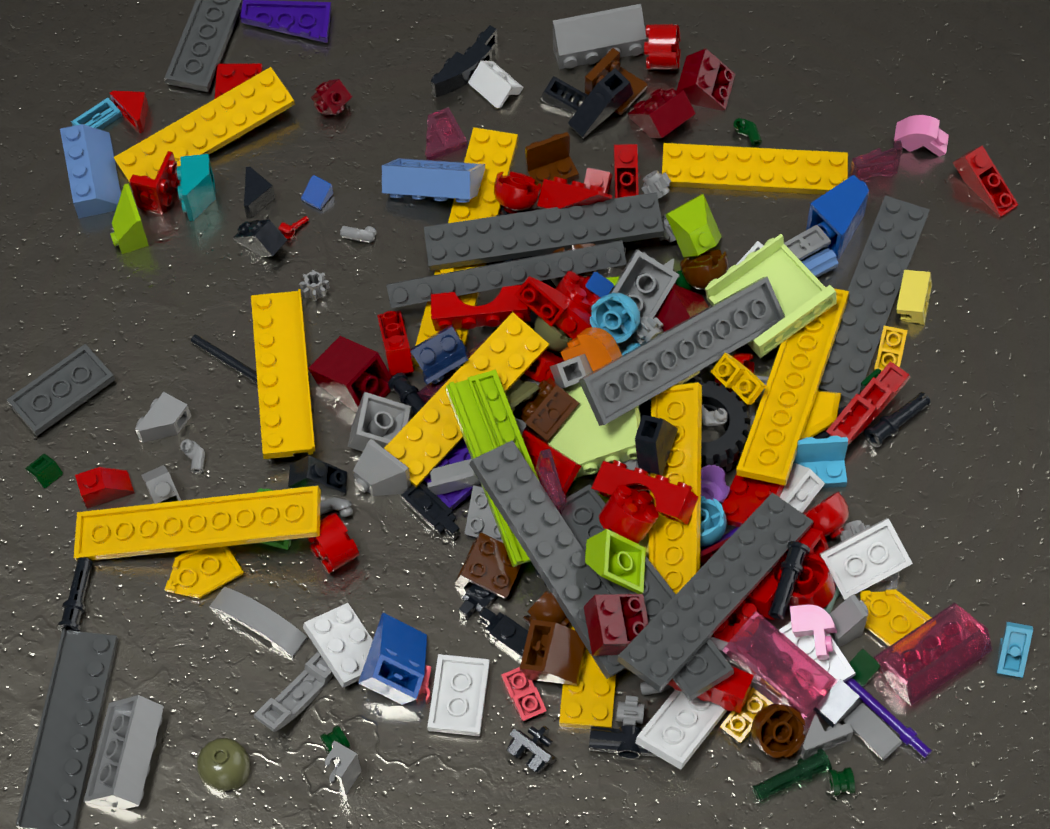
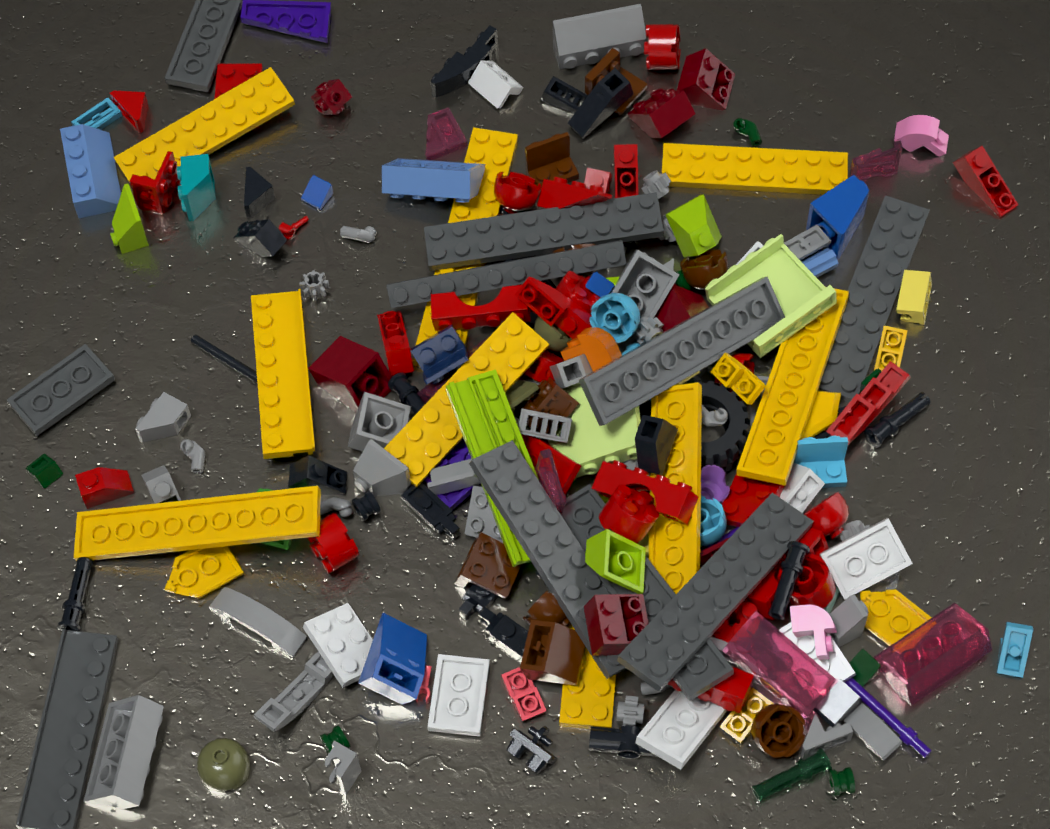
none -> black wheel [351,491,381,522]
none -> light grey slope [518,408,572,443]

